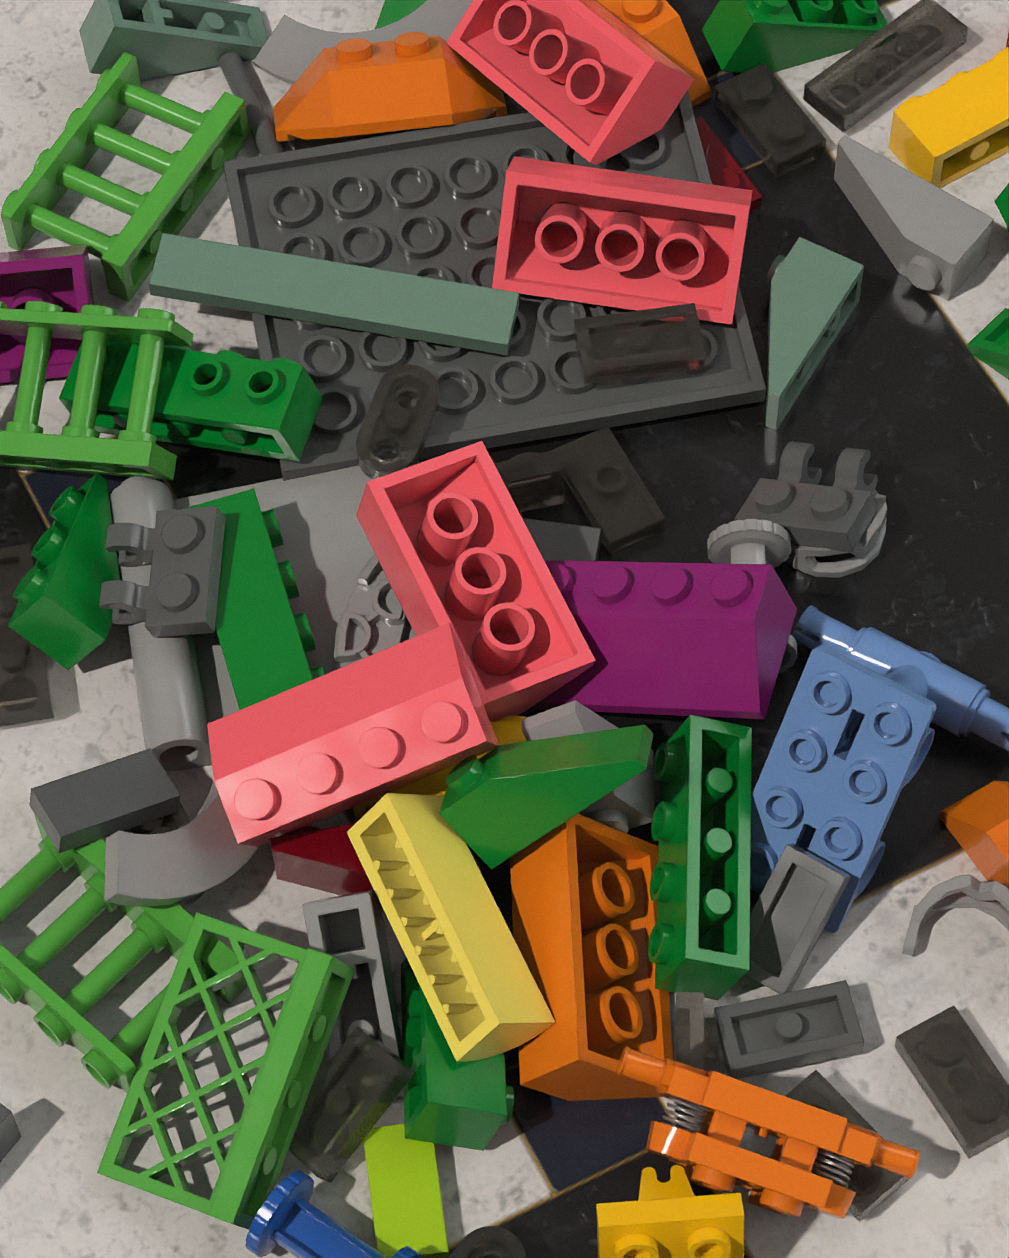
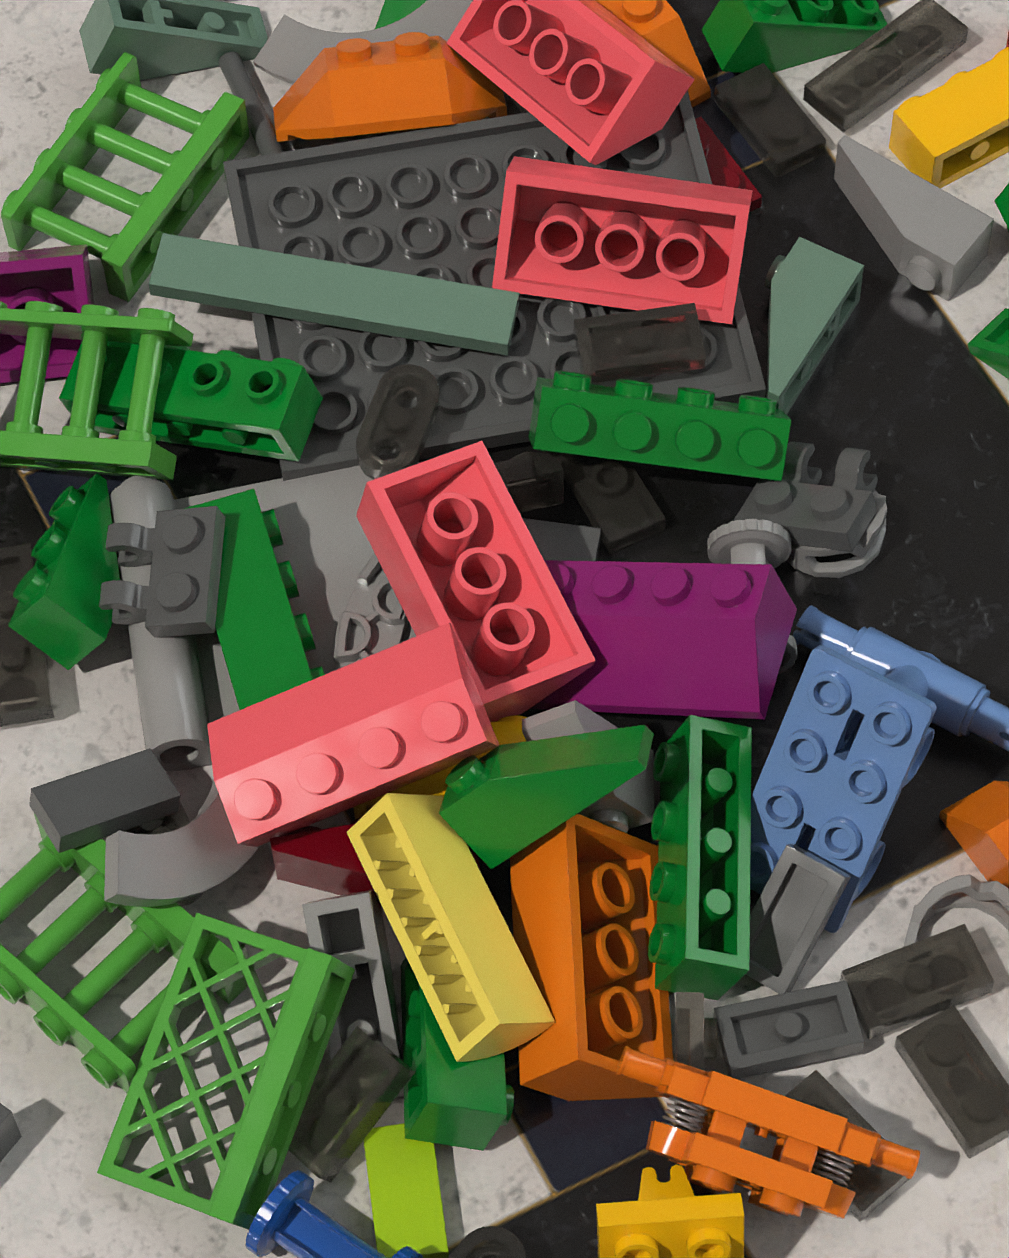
none -> green brick [528,371,791,481]
none -> clear smoke plate [840,924,995,1040]

